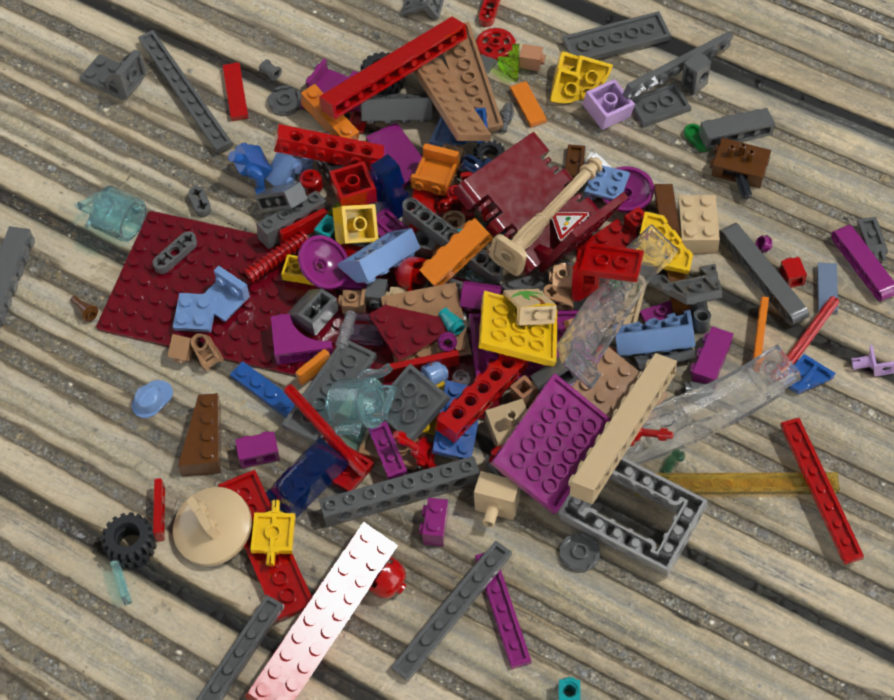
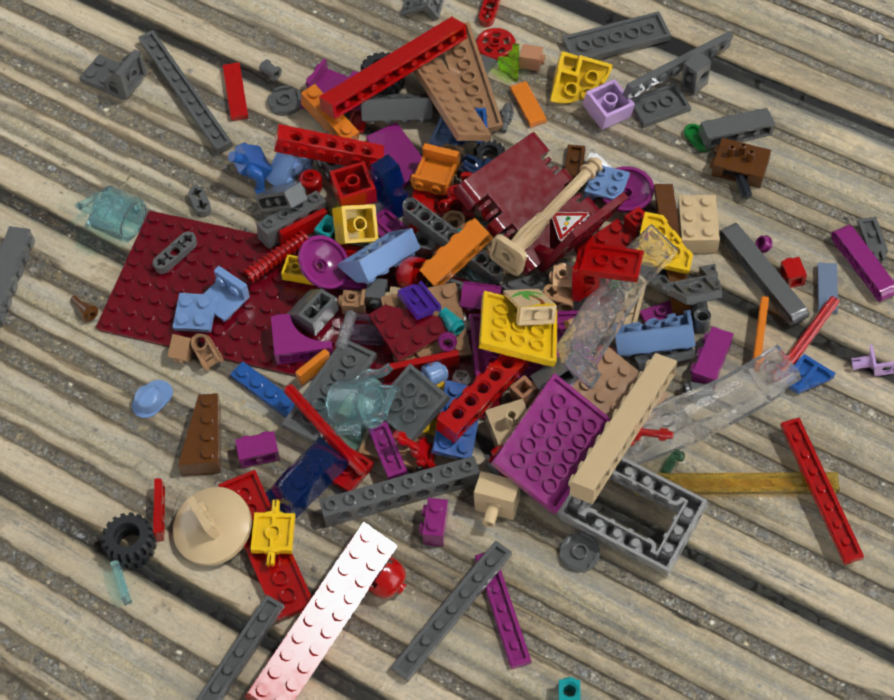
none -> dark purple plate [397,281,441,320]

